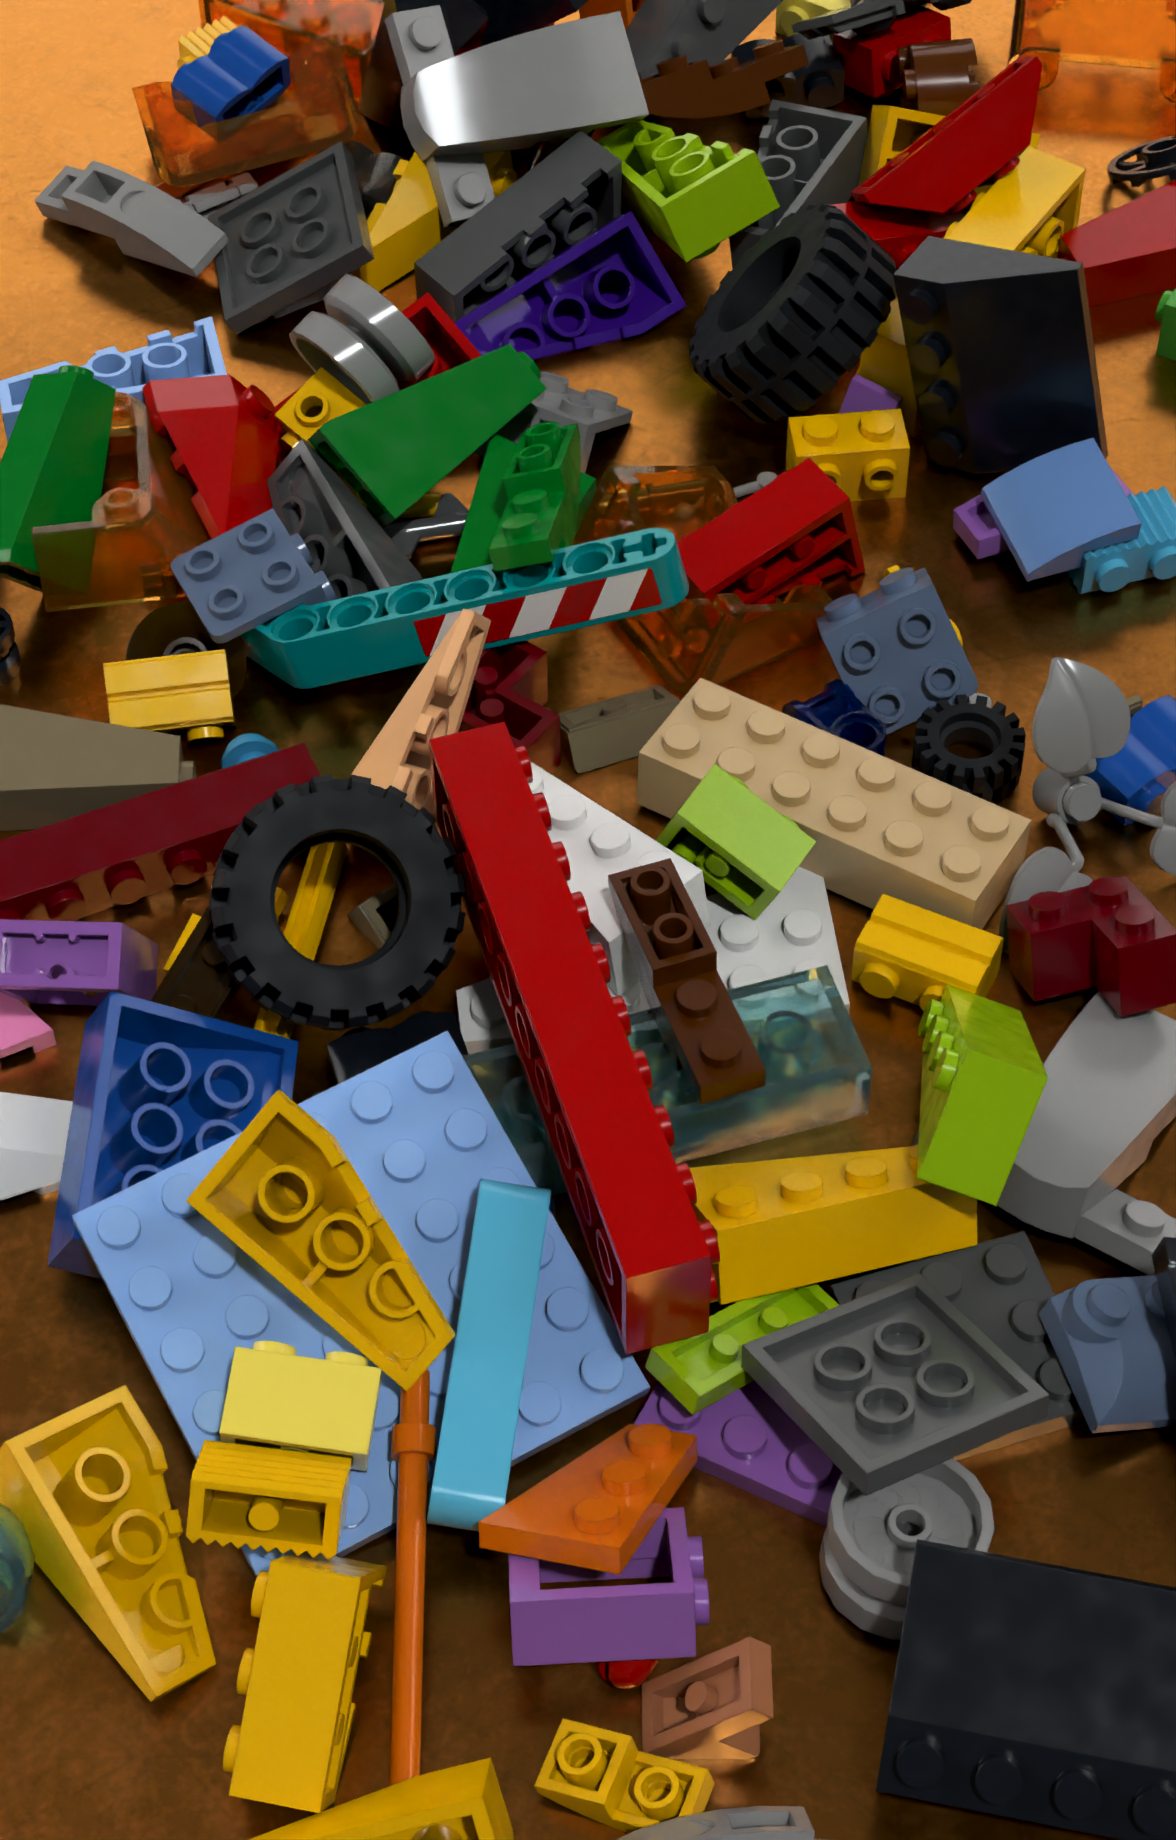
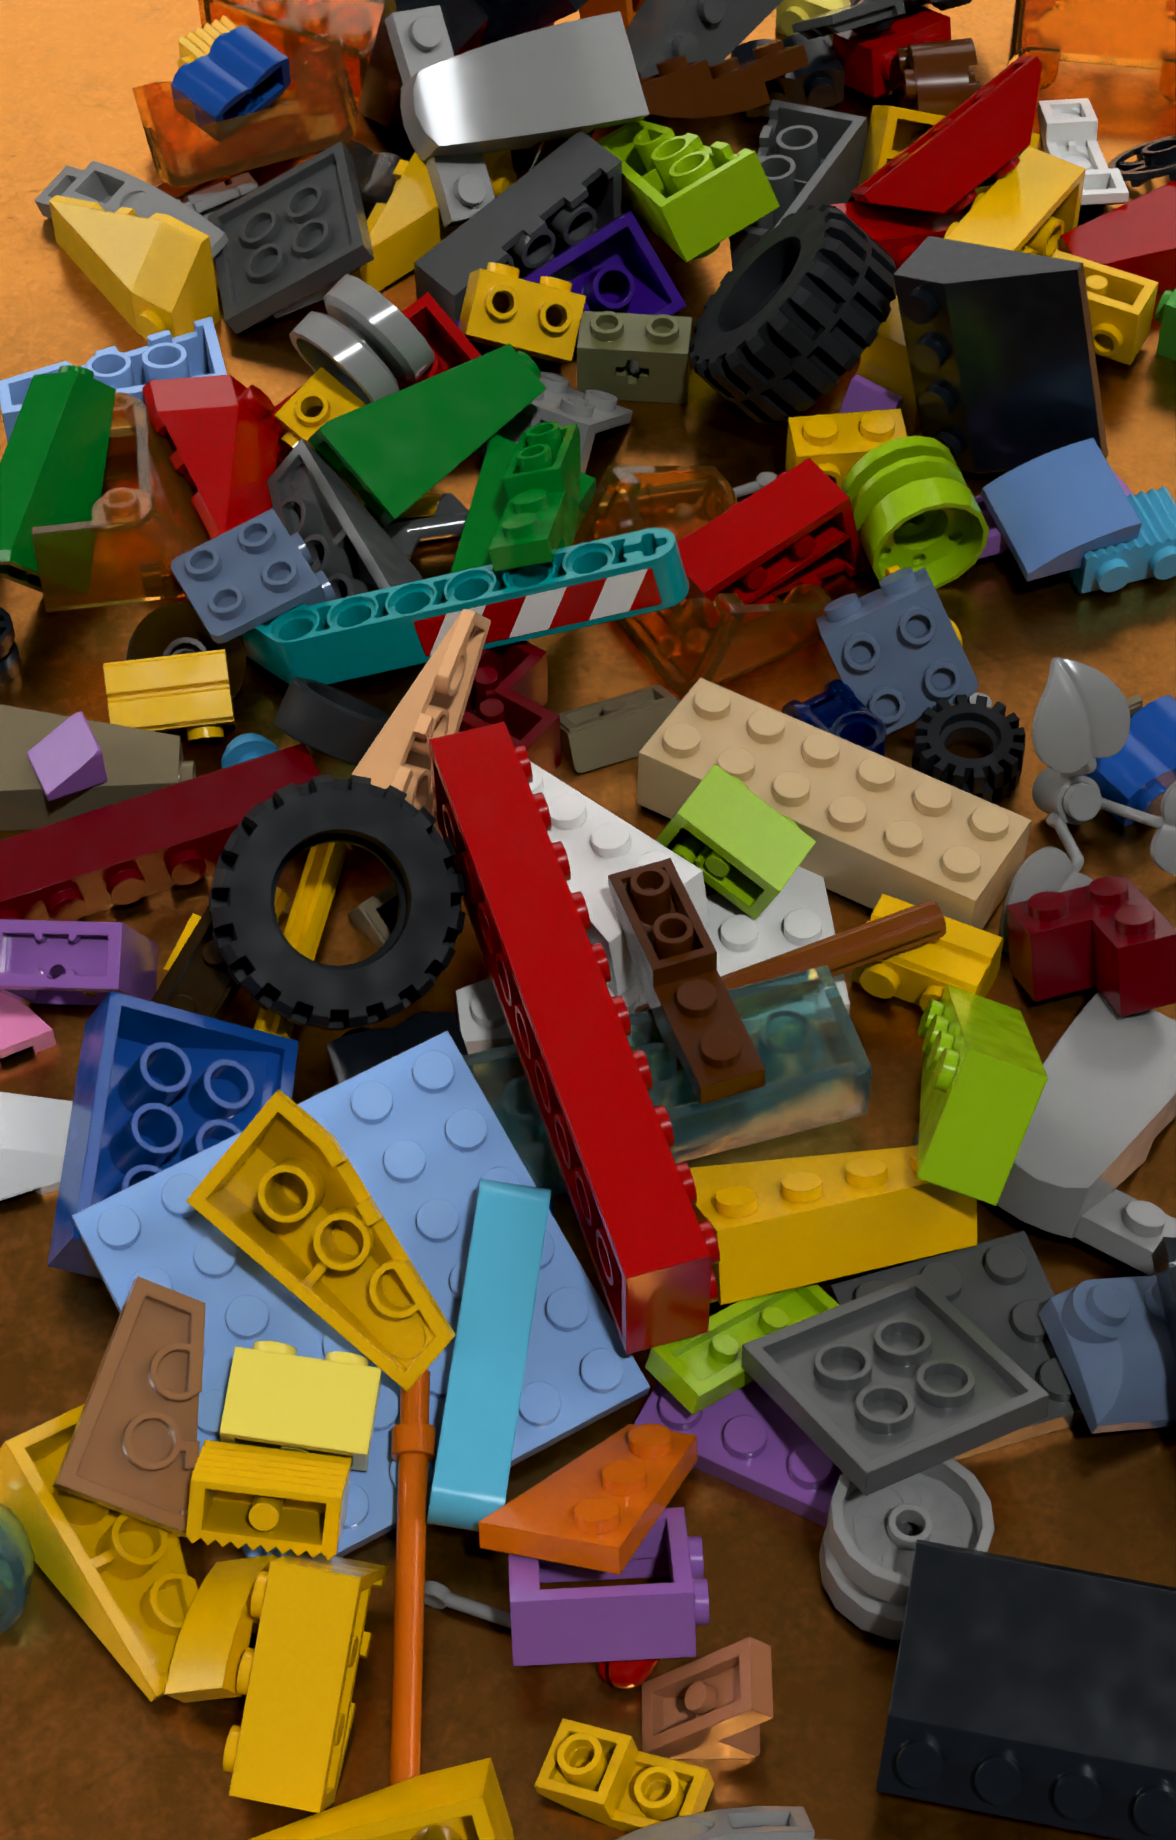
none -> medium lavender slope [27,711,107,802]
none -> yellow wedge [49,195,221,340]
none -> medium nougat wing [52,1276,206,1539]
none -> yellow slope [164,1554,280,1703]
none -> black tyre [274,677,390,766]
none -> light grey hinge [424,1581,511,1629]
none -> yellow brick [458,262,586,364]
none -> olive brick [577,311,692,404]
none -> dark orange axle [634,900,946,1043]
none -> lime wheel [841,435,989,589]
none -> white slope [1037,98,1129,206]
none -> yellow brick [1051,250,1159,365]

